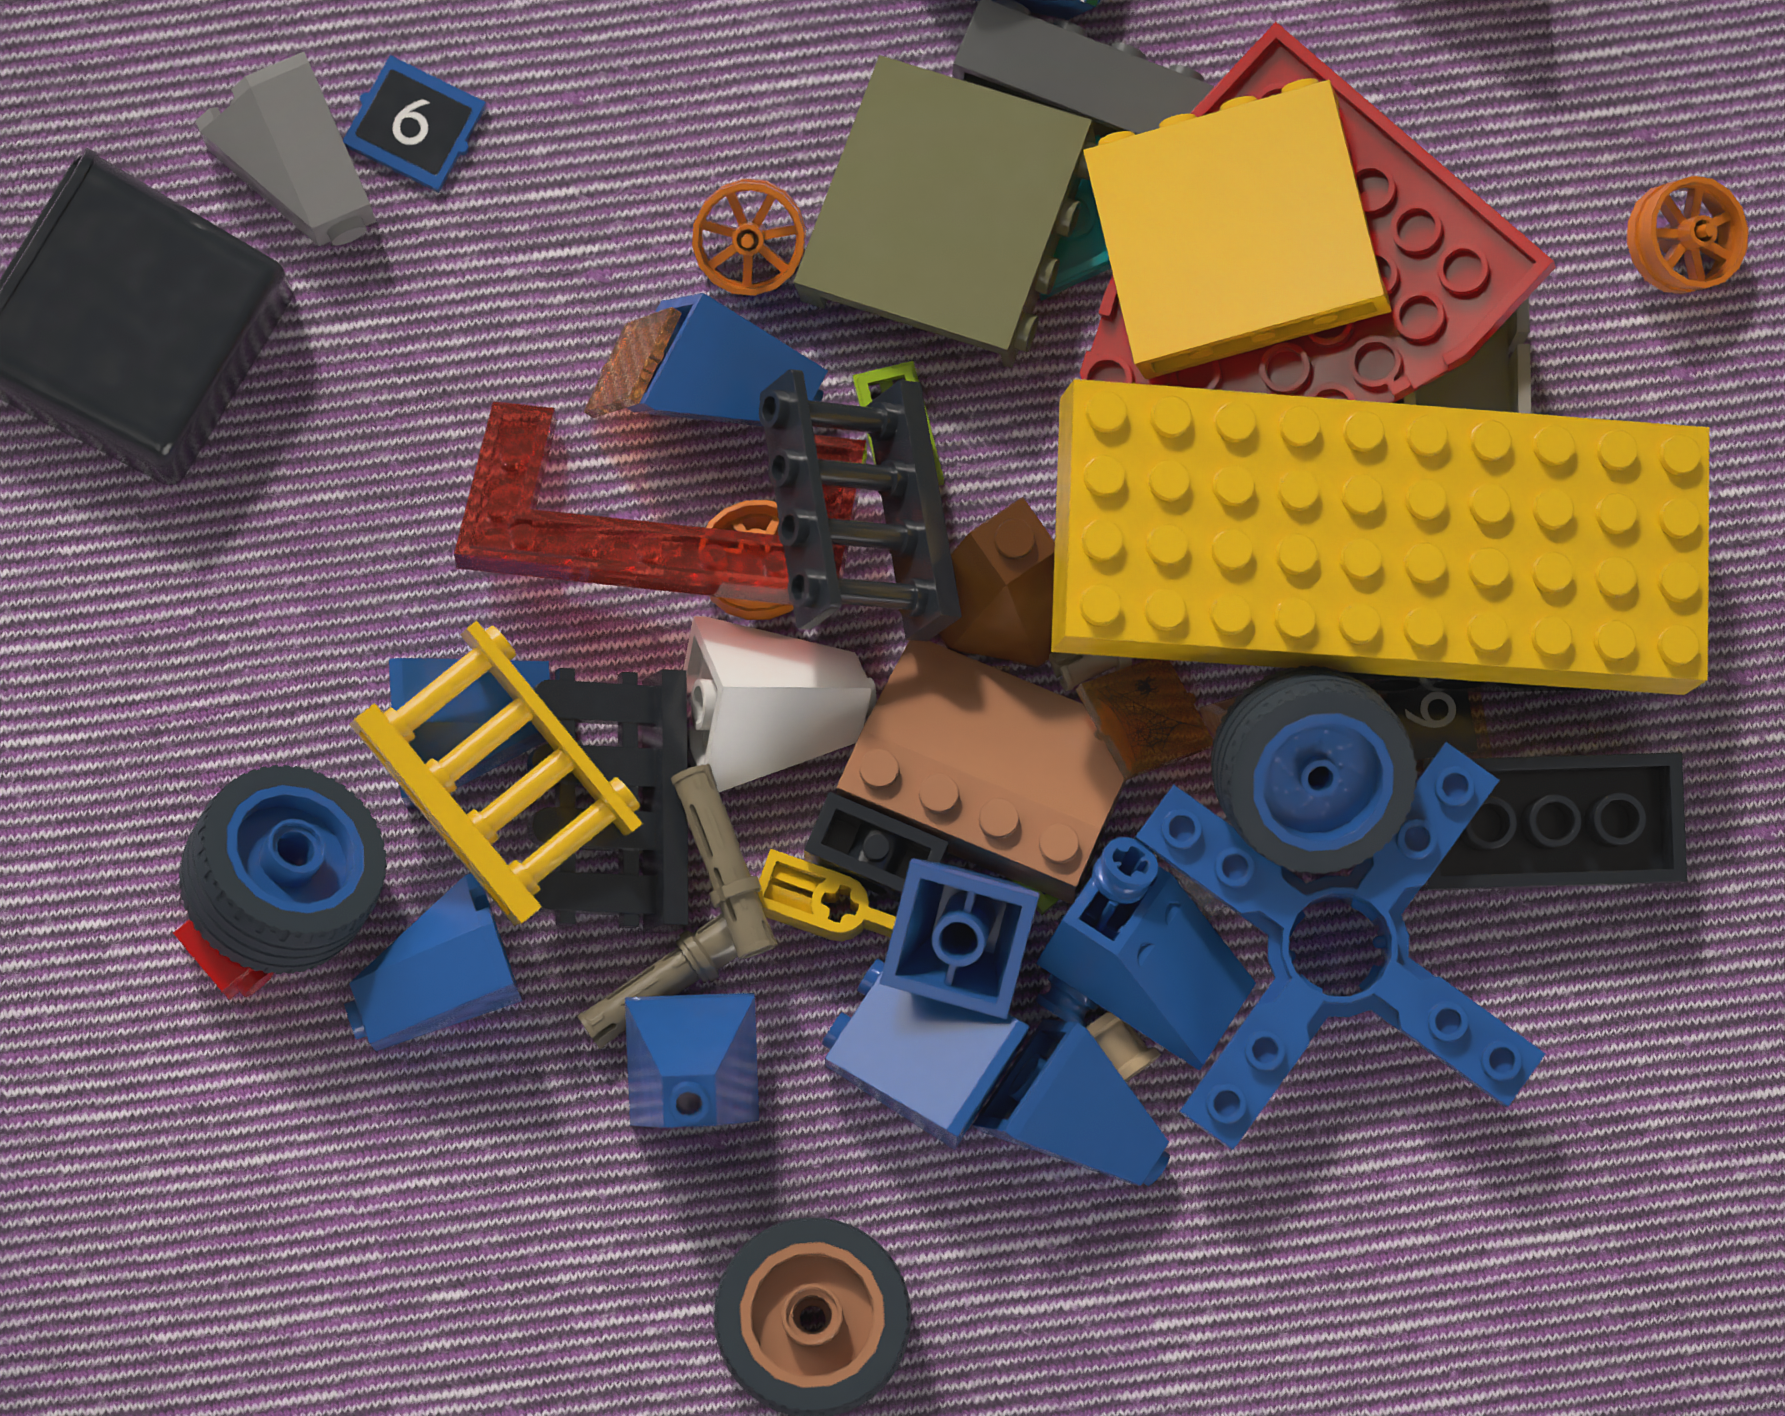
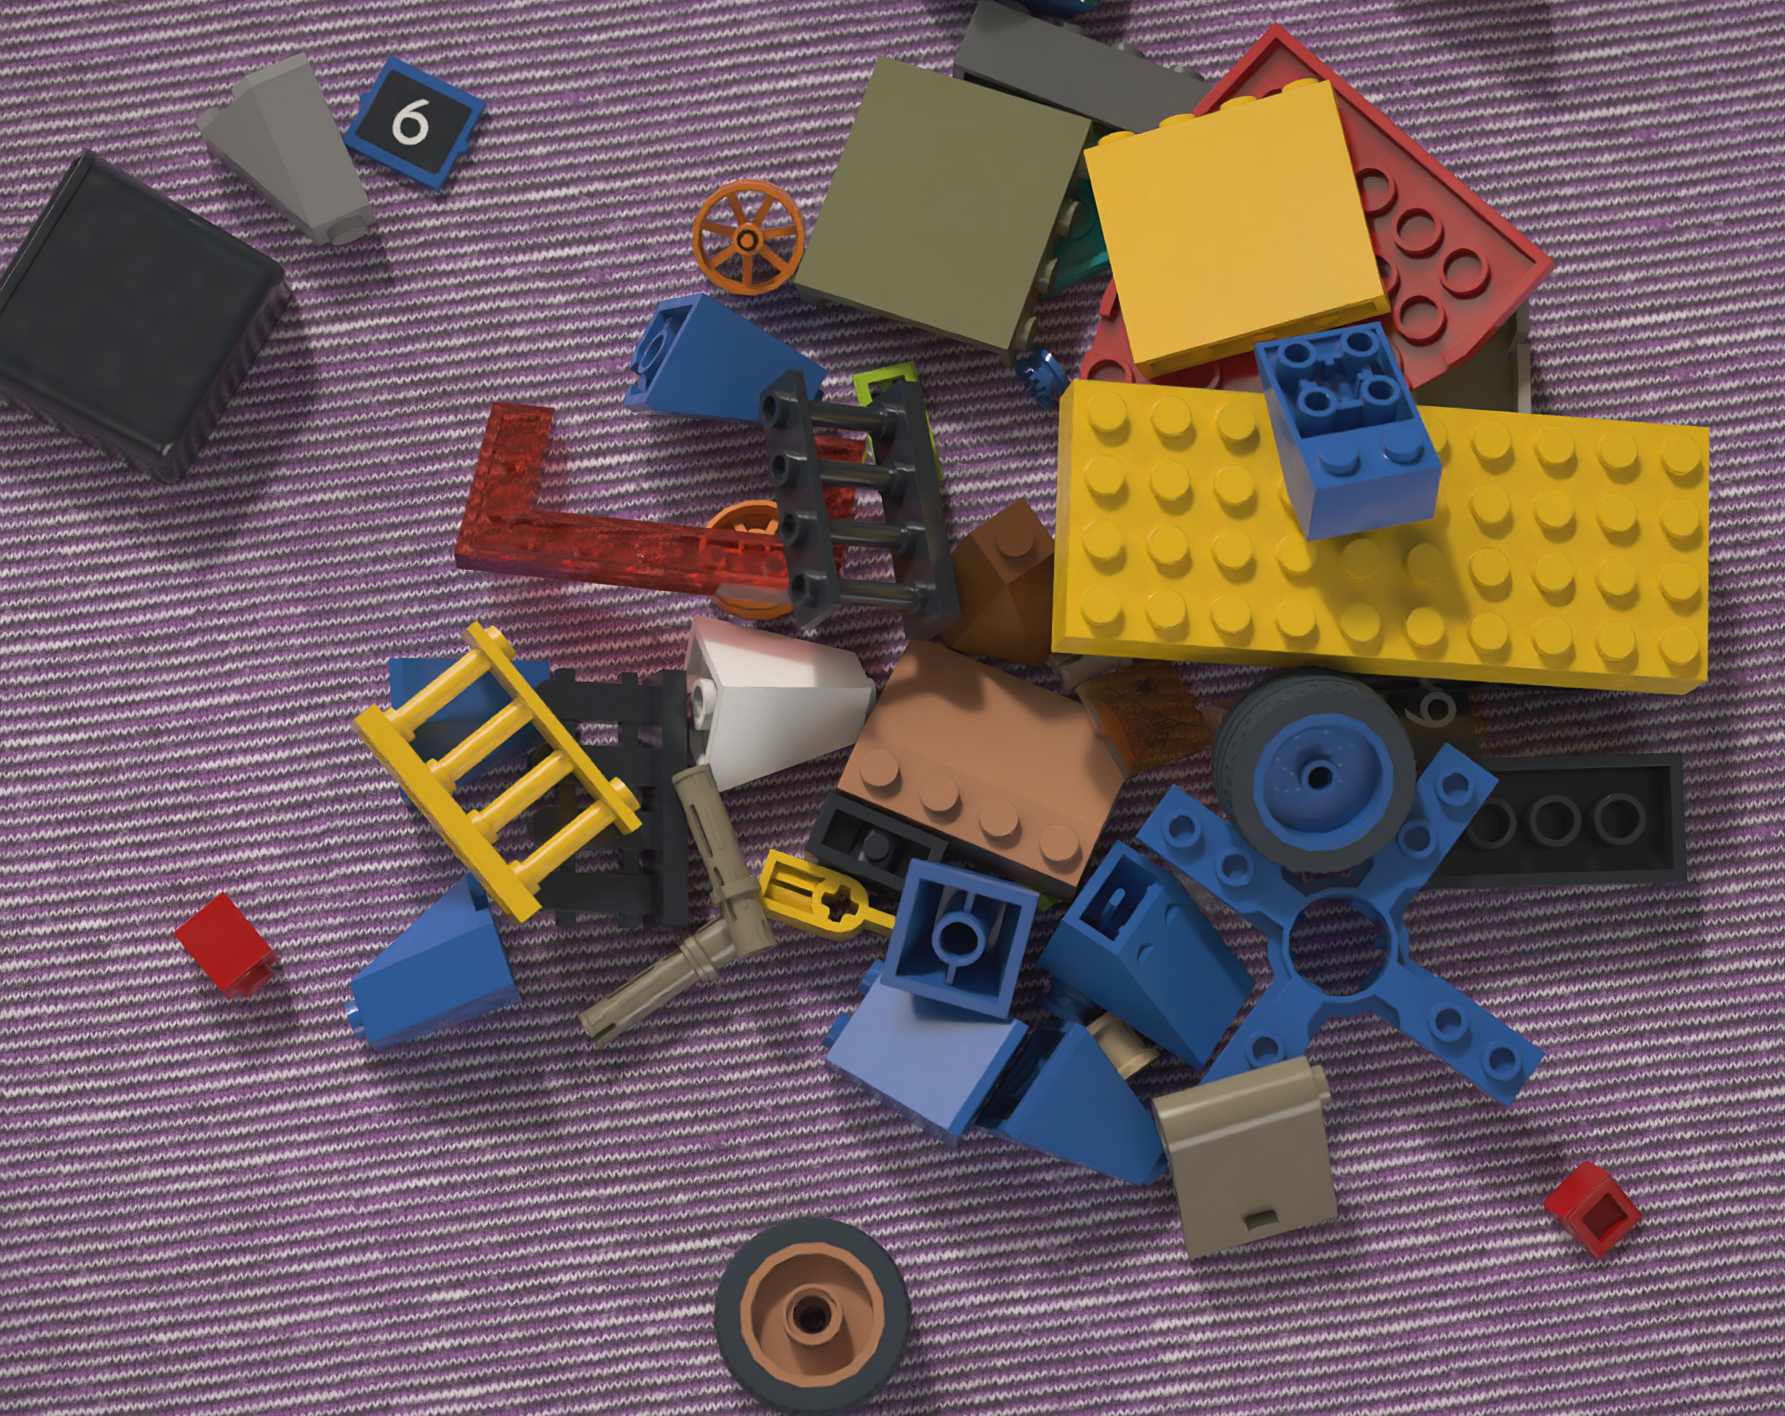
wheel [179,765,387,974] -> none
clear orange piece [584,307,682,418] -> none
blue slope [625,993,759,1128] -> none
blue bush [1092,837,1158,904] -> none
orange wheel [1627,176,1748,294] -> none
none -> blue bush [1014,346,1071,410]
none -> dark tan door [1151,1055,1338,1260]
none -> blue slope [1254,322,1443,542]
none -> red slope [1542,1161,1643,1261]

